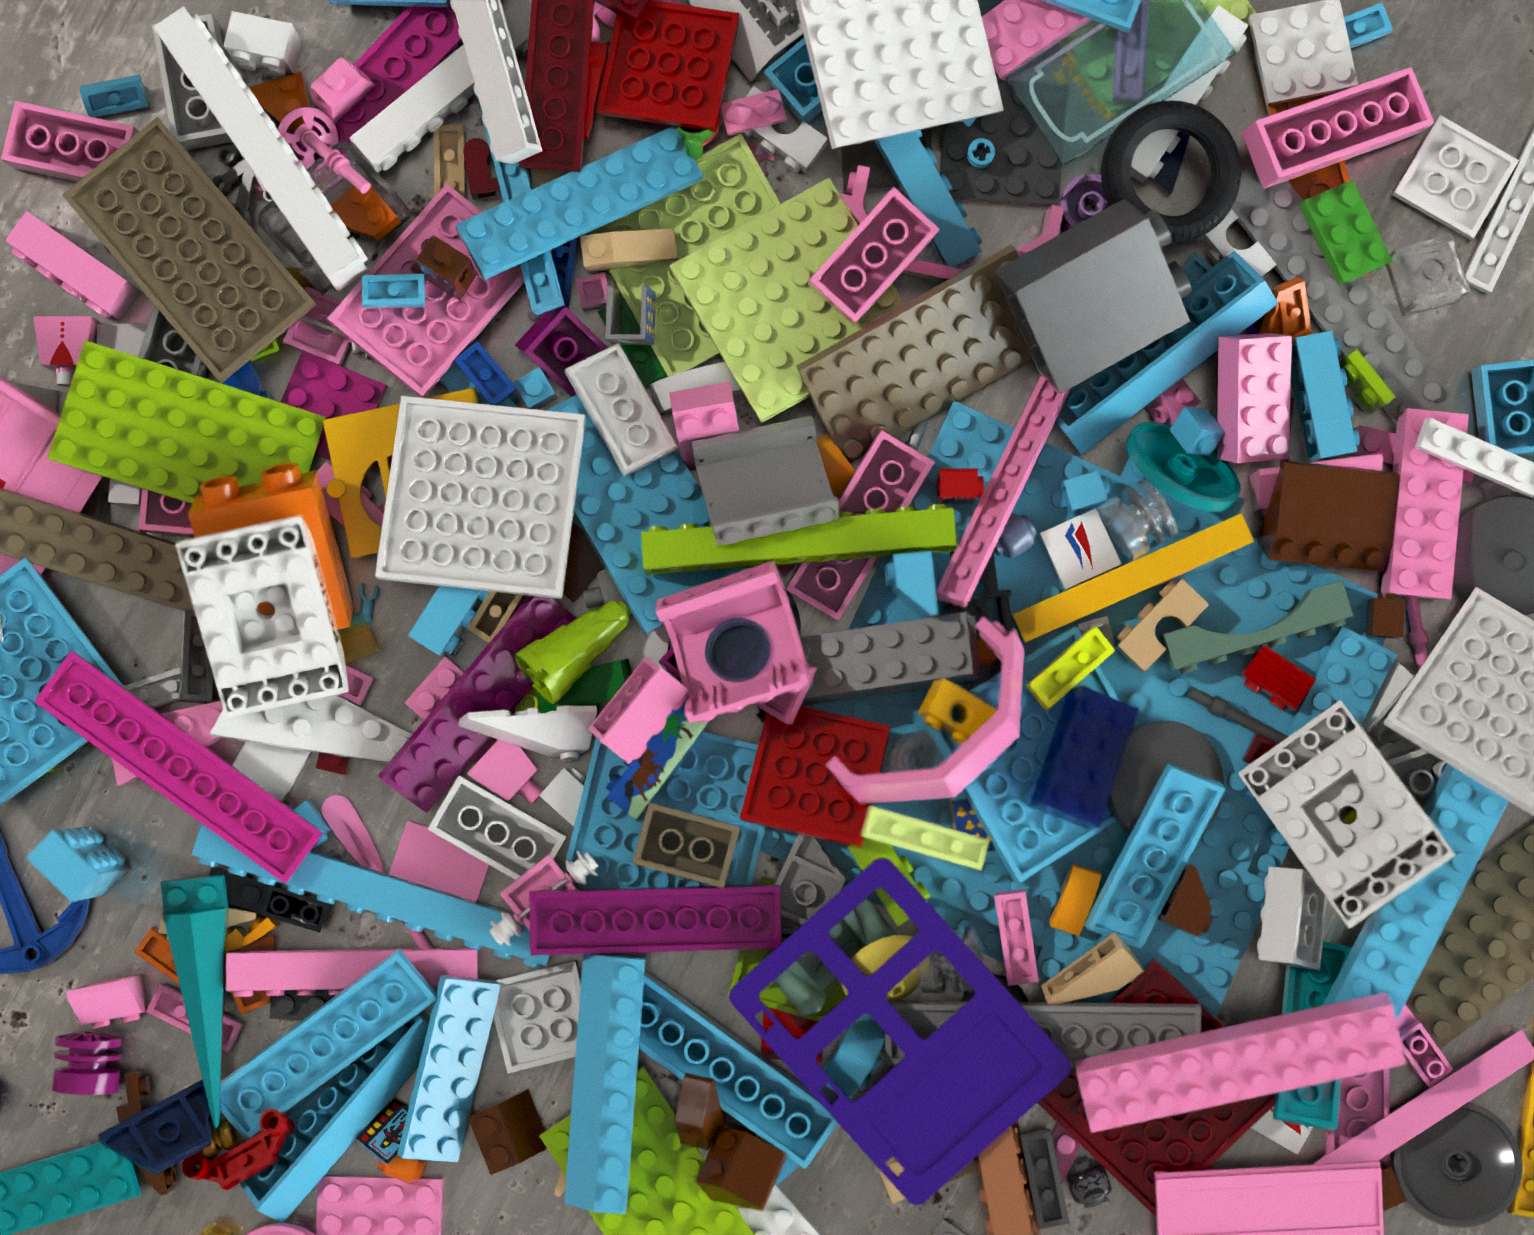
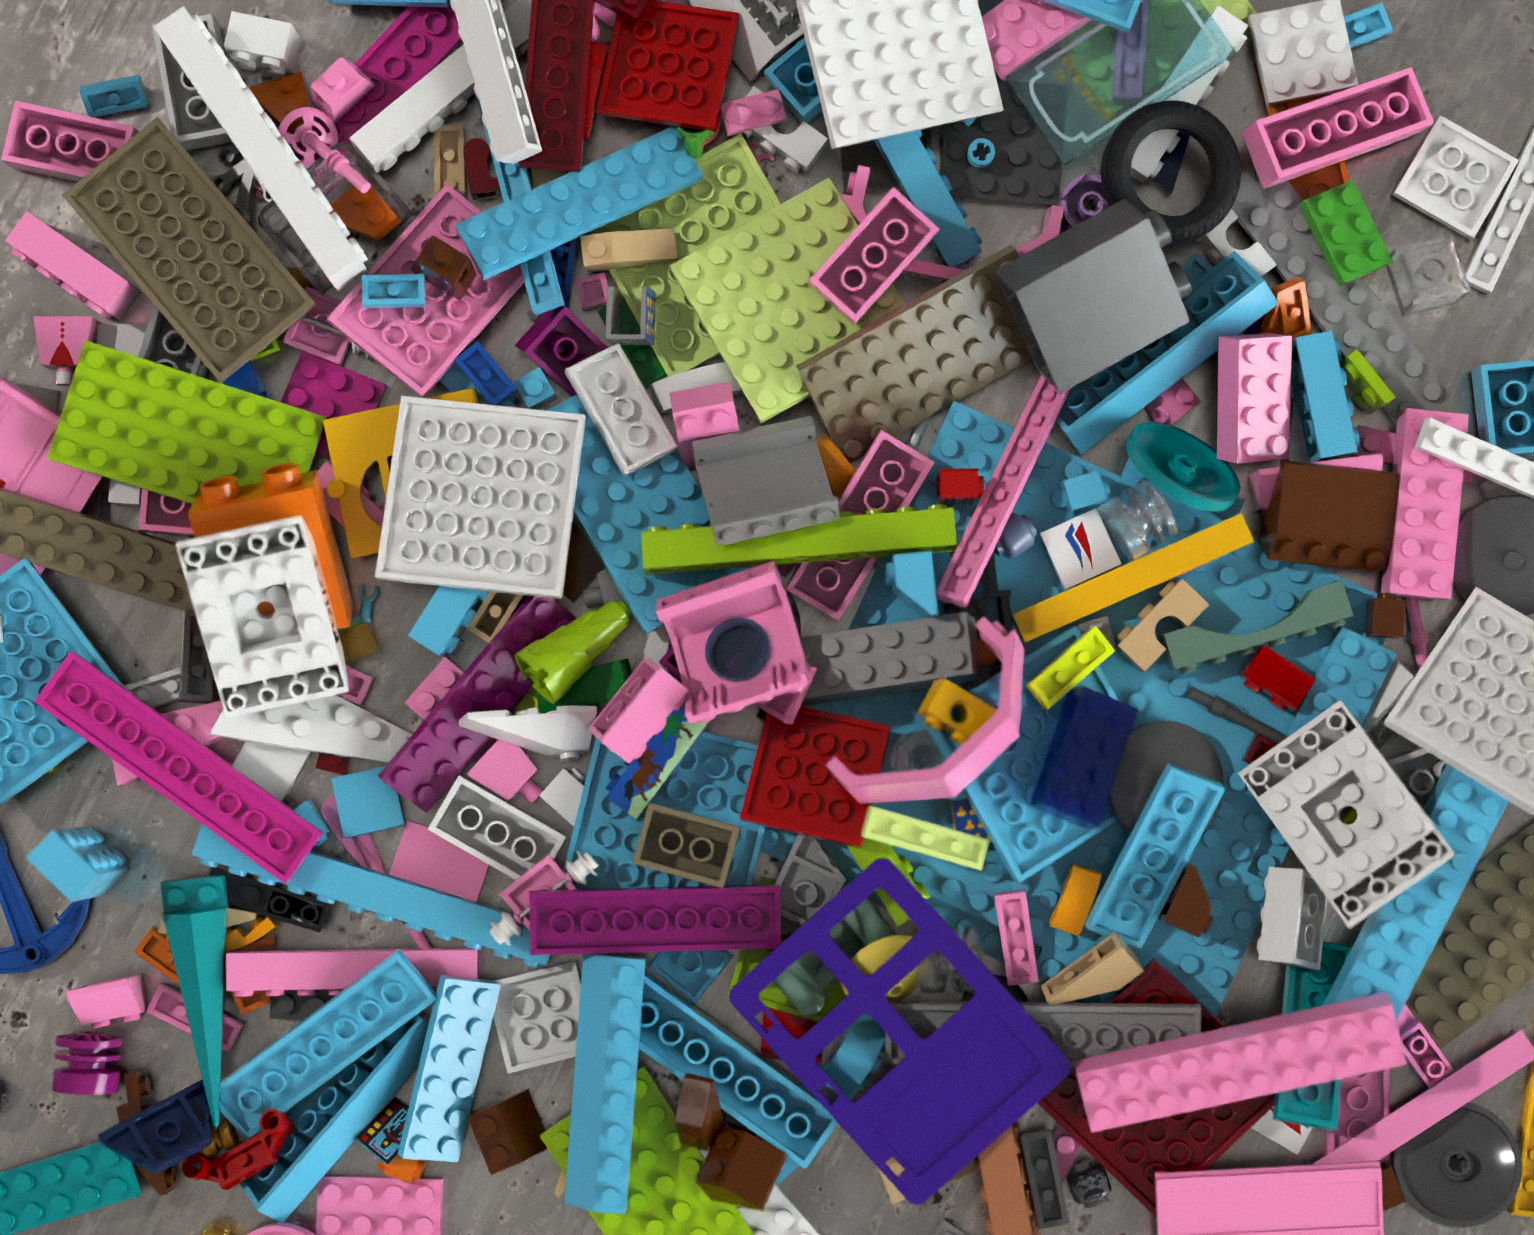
medium azure brick [1170,406,1225,456] -> none
none -> medium azure tile [331,766,405,839]
none -> medium azure tile [648,950,734,1004]

